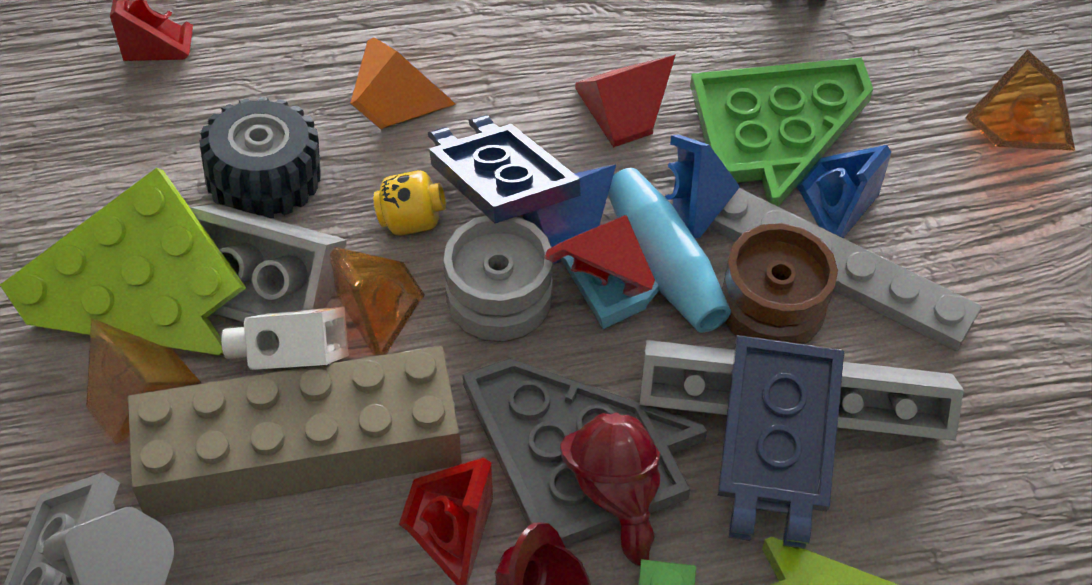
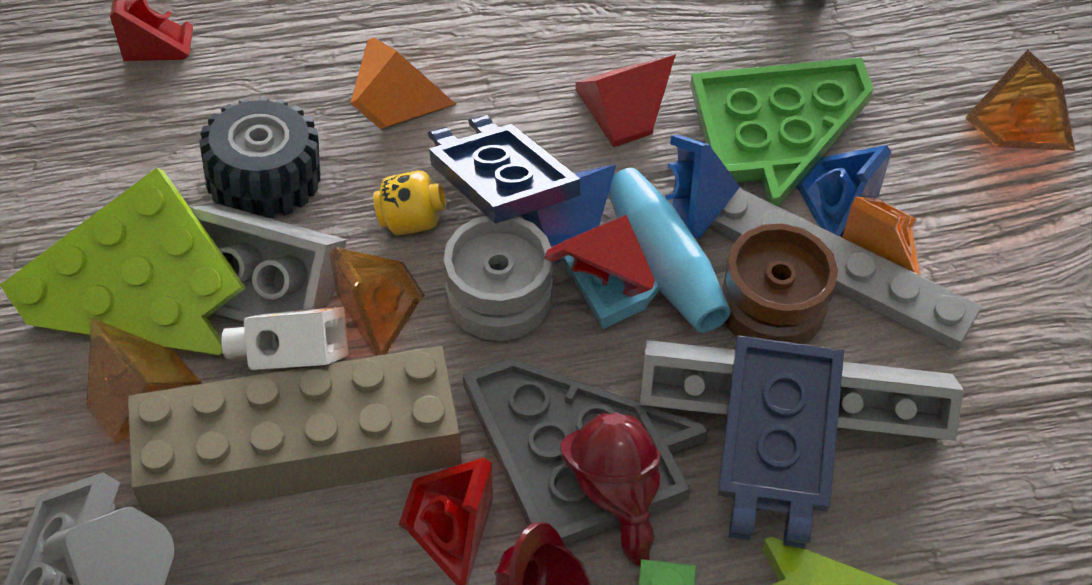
none -> orange slope [842,196,921,276]

